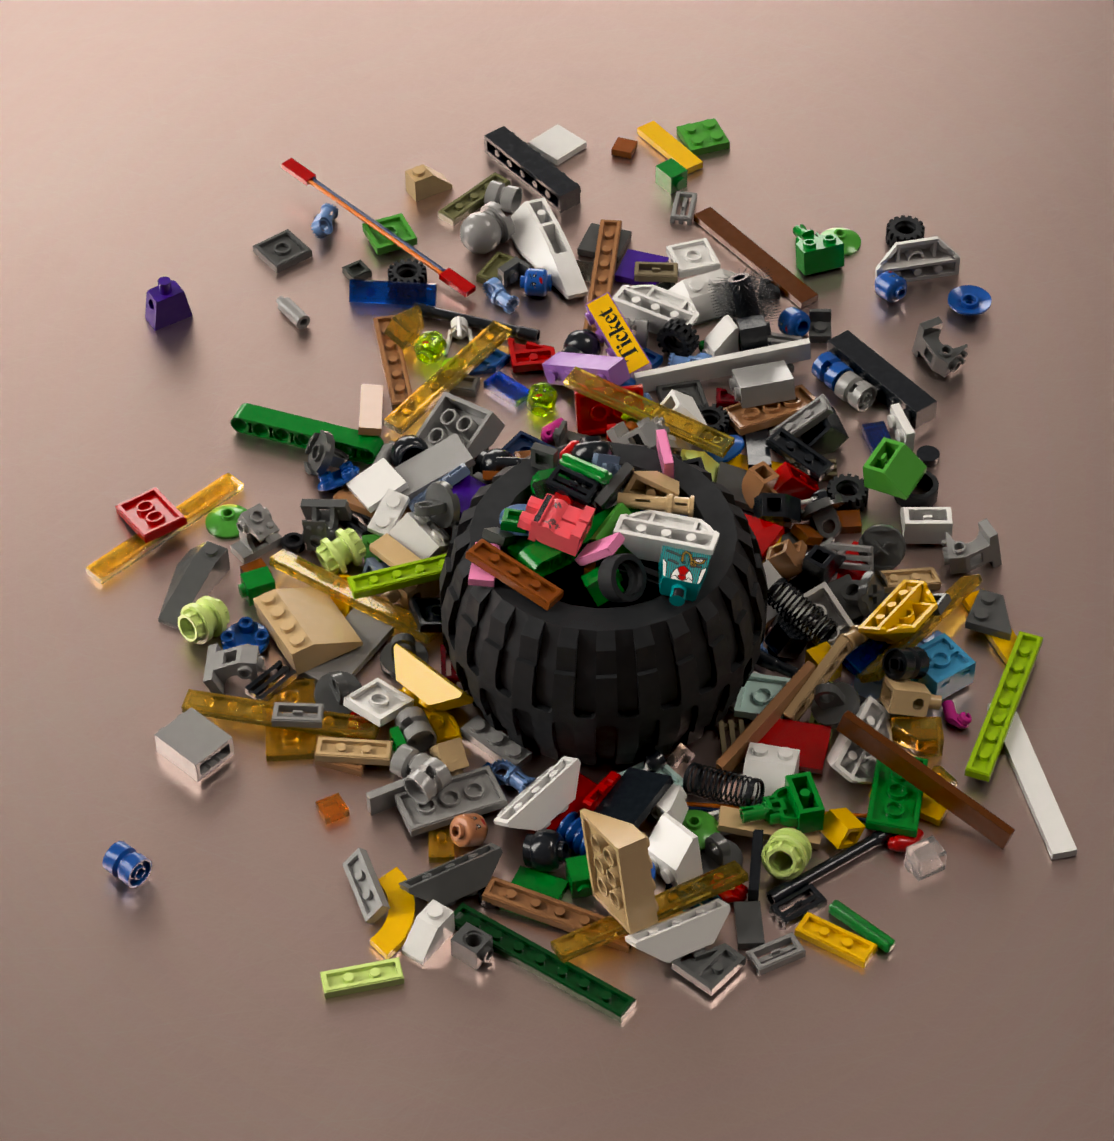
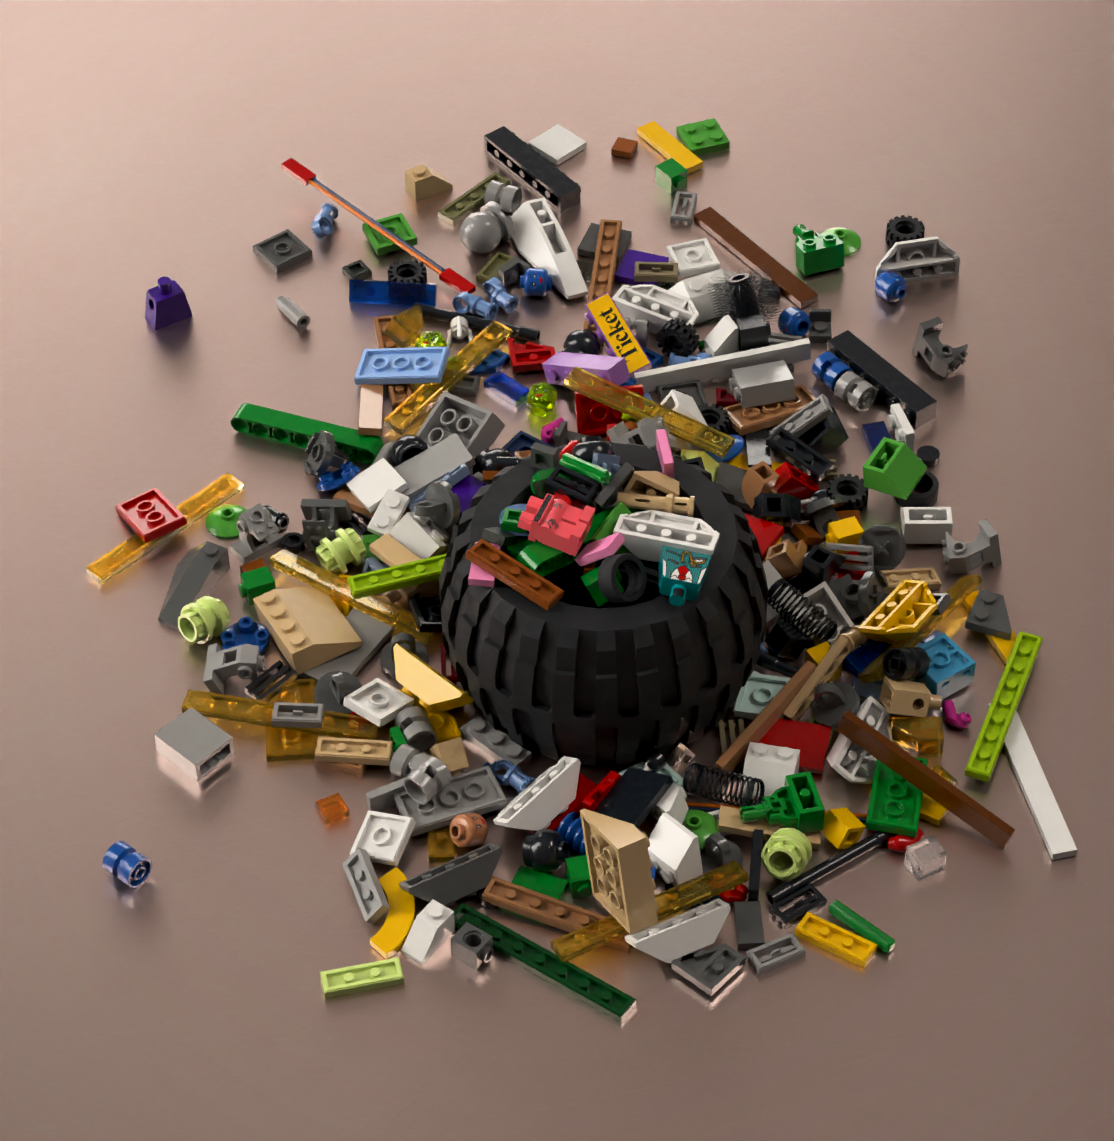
blue dish [947,285,992,316] -> none
none -> black pin [263,505,289,530]
none -> white tile [349,810,416,866]
none -> light blue tile [354,347,450,385]
none -> medium blue connector [452,291,499,320]
none -> yellow brick [825,516,864,554]

